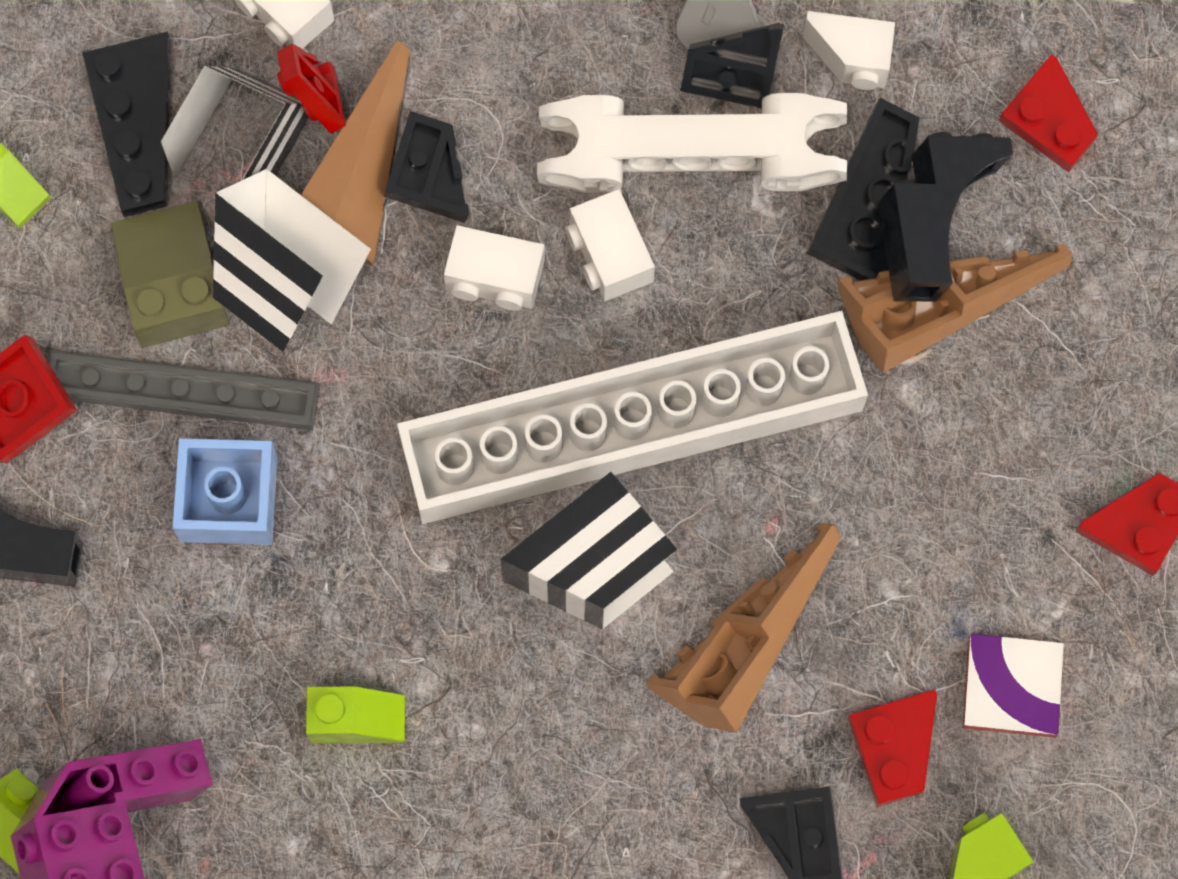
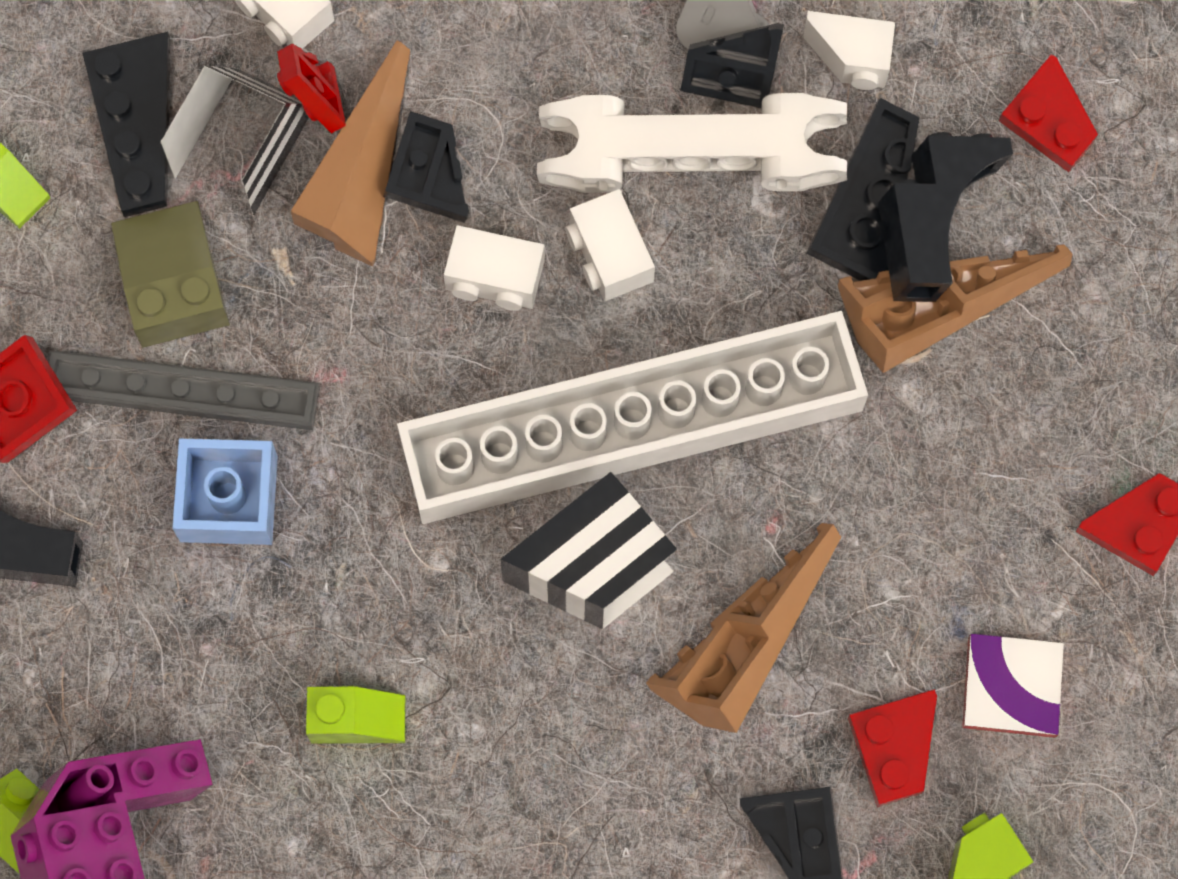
sticker [213,169,371,352] -> none

